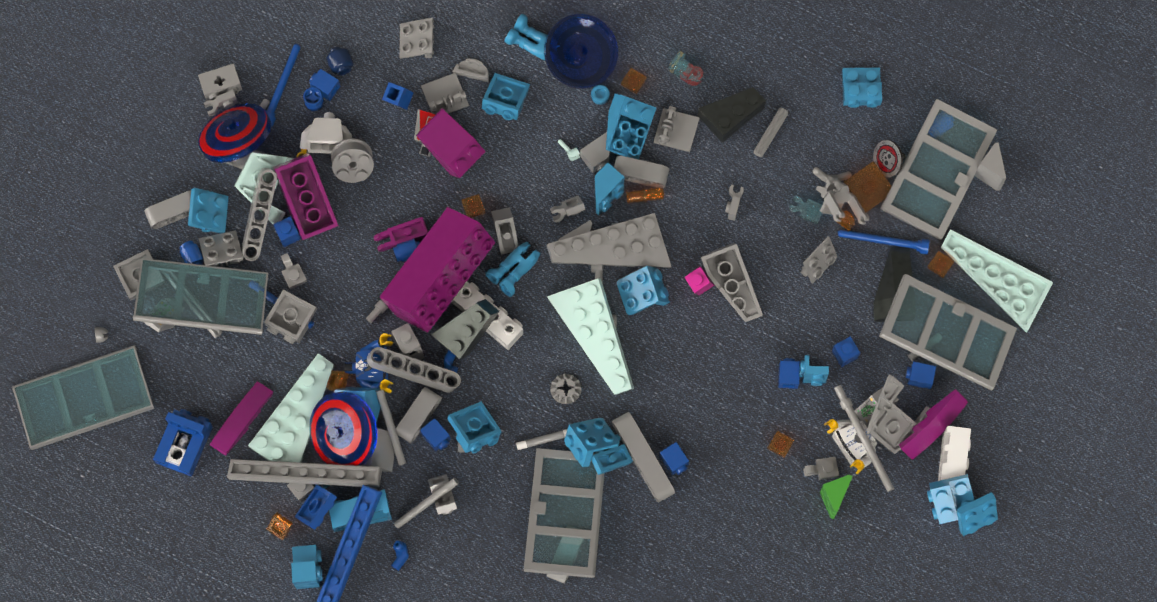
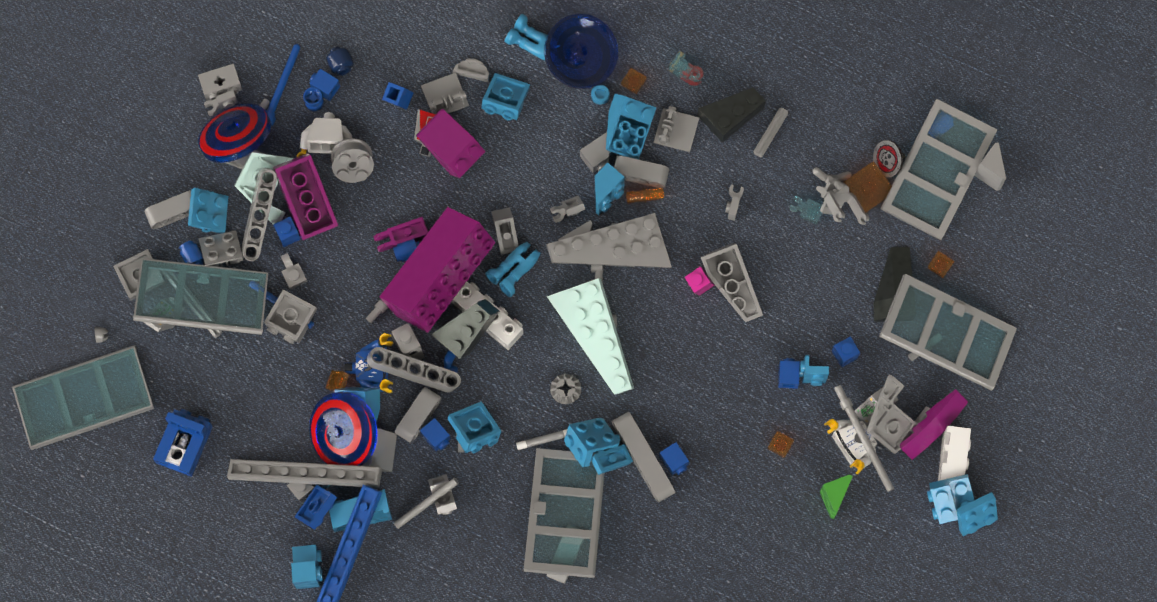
magenta slope [210,381,273,456] -> none
light aqua wing [248,354,334,463] -> none
clear orange plate [267,512,293,540] -> none
light grey bar [376,389,406,465] -> none
blue arm [391,540,409,571] -> none
light grey hinge [399,17,434,59] -> none
clear orange plate [461,194,485,218] -> none
light aqua hand [558,139,580,161] -> none
dark azure bracket [617,266,670,315] -> none
light grey hinge [801,236,837,284] -> none
light grey plate [803,457,839,480] -> none
clear orange plate [837,209,855,231] -> none
blue piece [838,230,930,255] -> none
dark azure plate [842,68,882,108] -> none
blue brick [905,362,936,389] -> none
light aqua wing [941,229,1053,333] -> none

